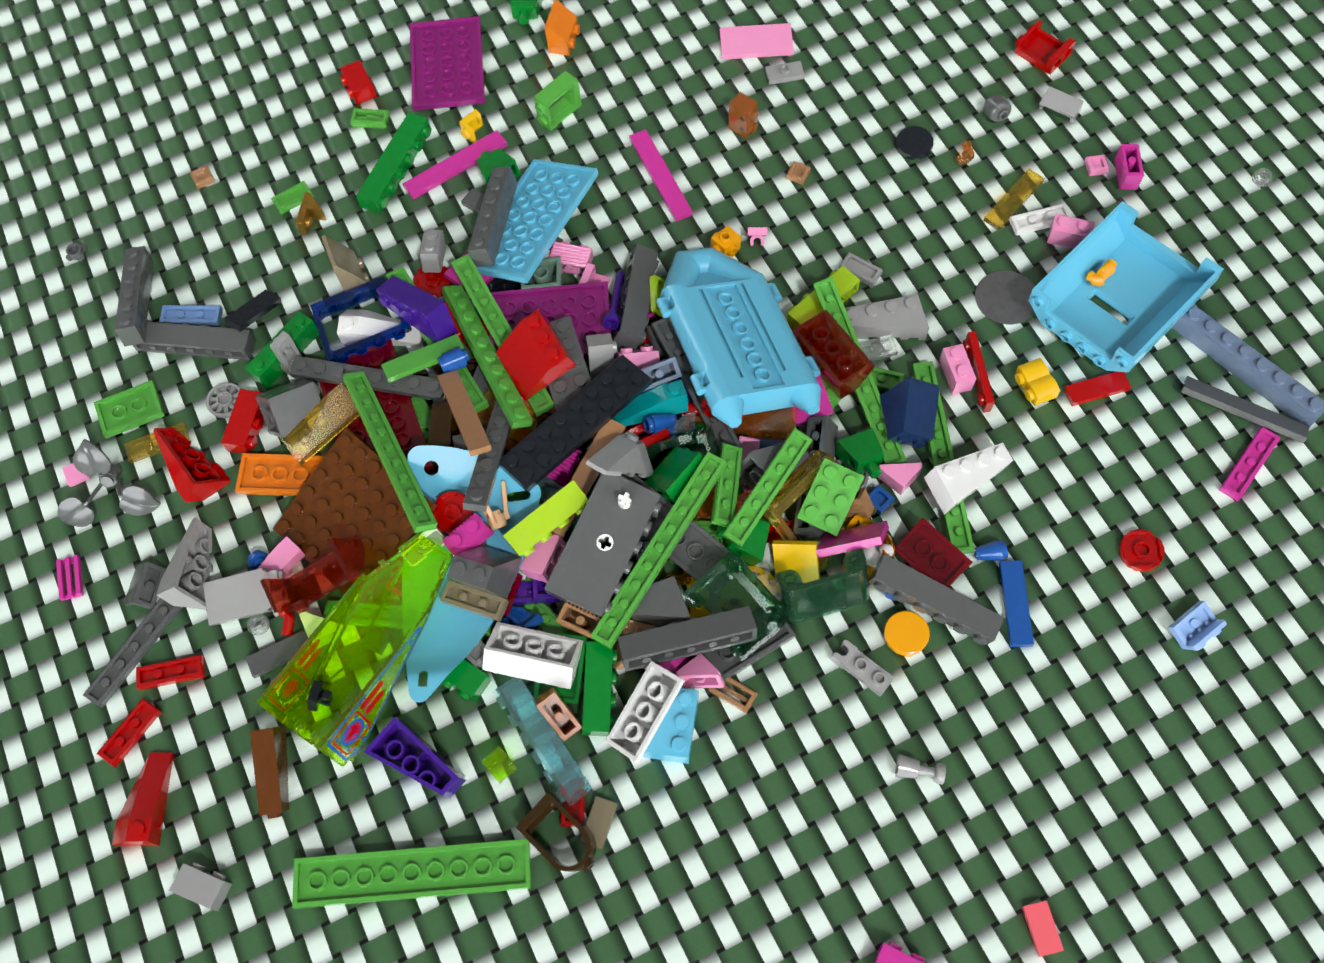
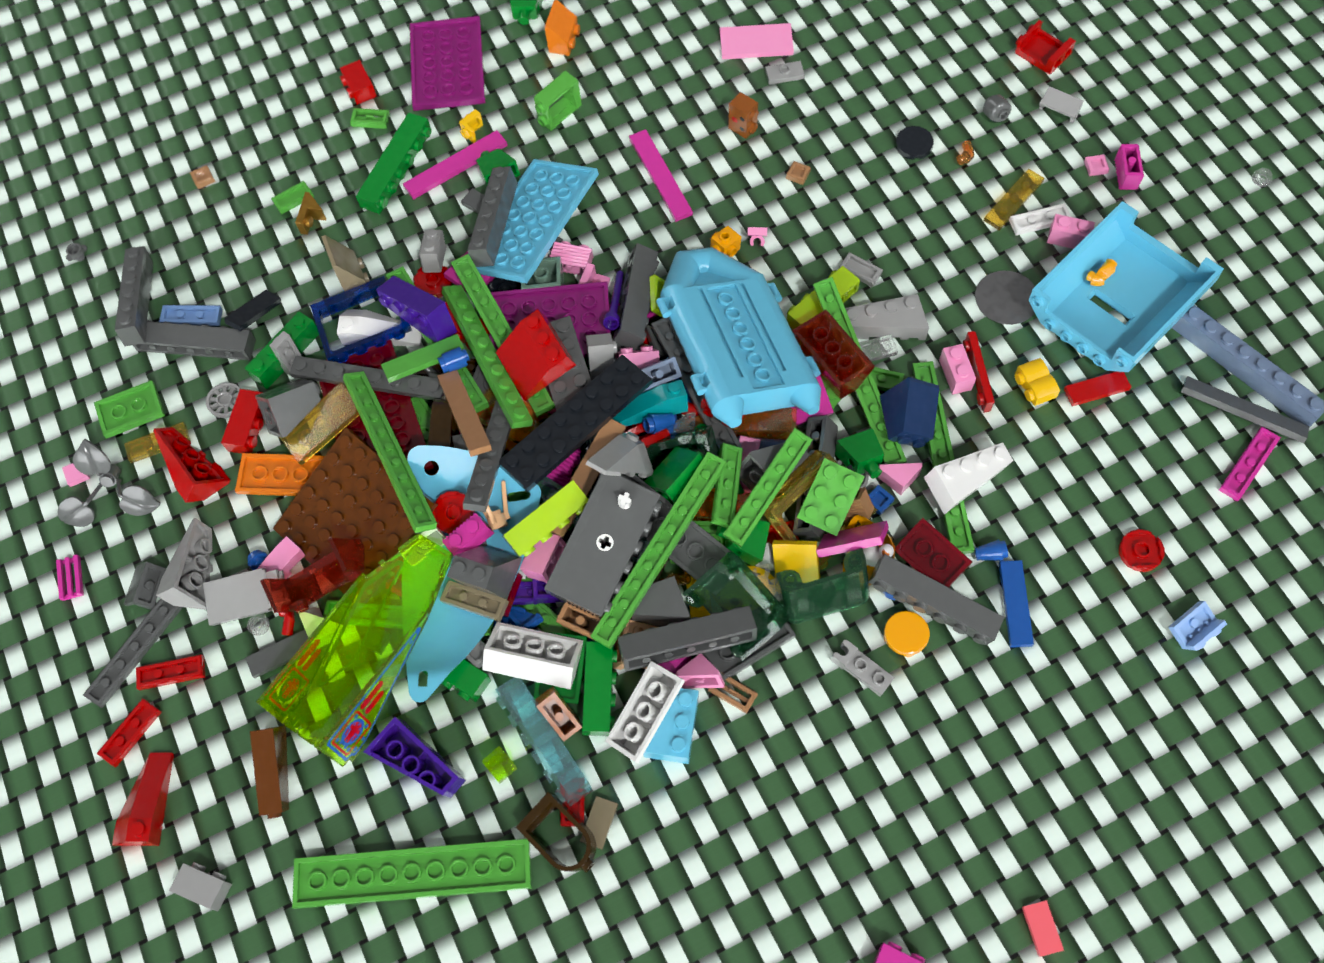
black tile [307,680,333,712] -> none
light grey piece [895,754,946,785] -> none

